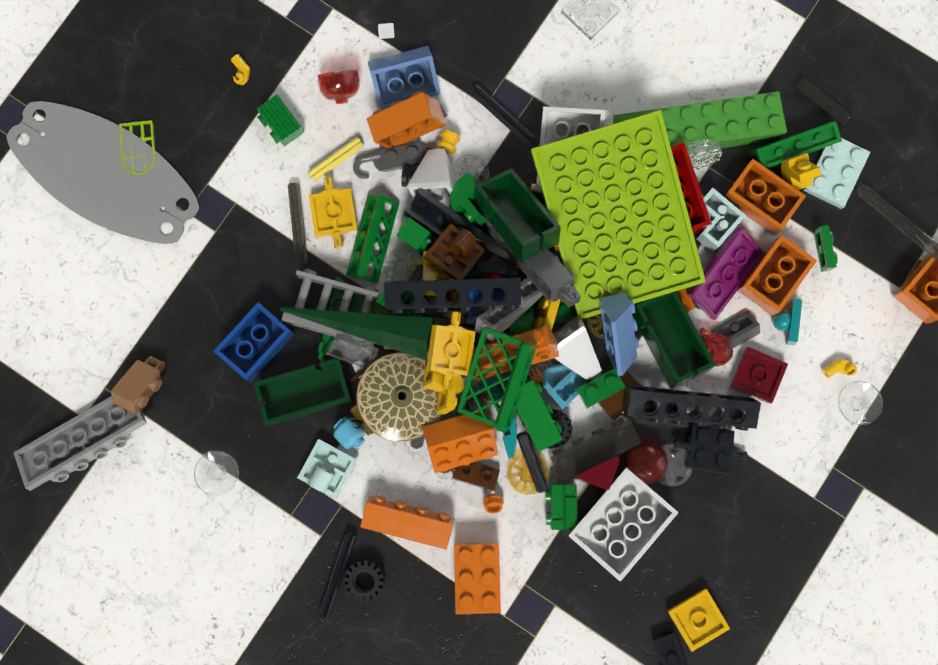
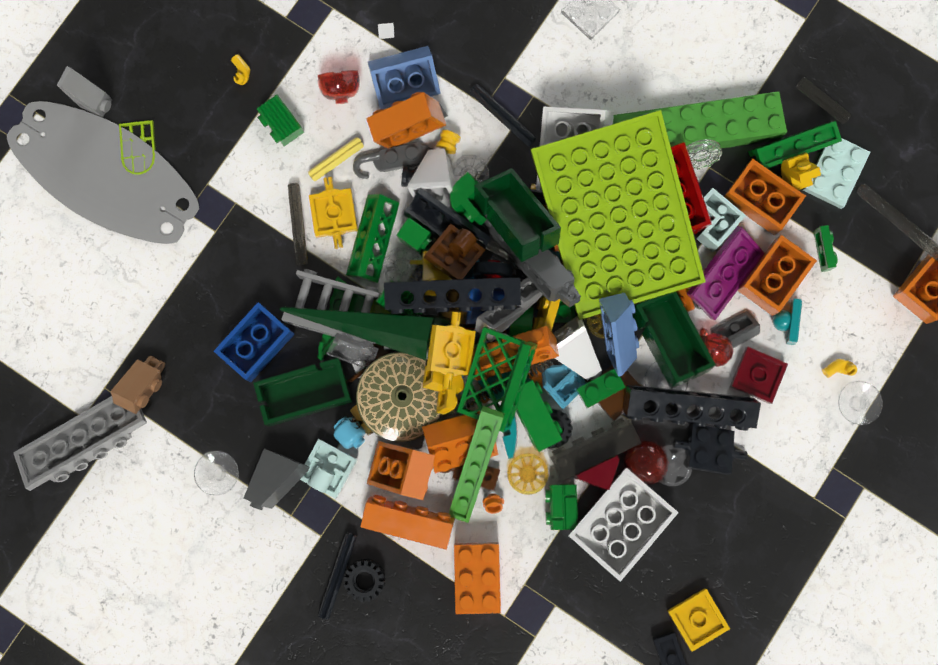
black axle [517,431,548,493] -> none
none -> light grey slope [57,66,112,118]
none -> dark grey slope [243,449,310,510]
none -> orange brick [367,441,435,500]
none -> bright green plate [448,406,505,523]

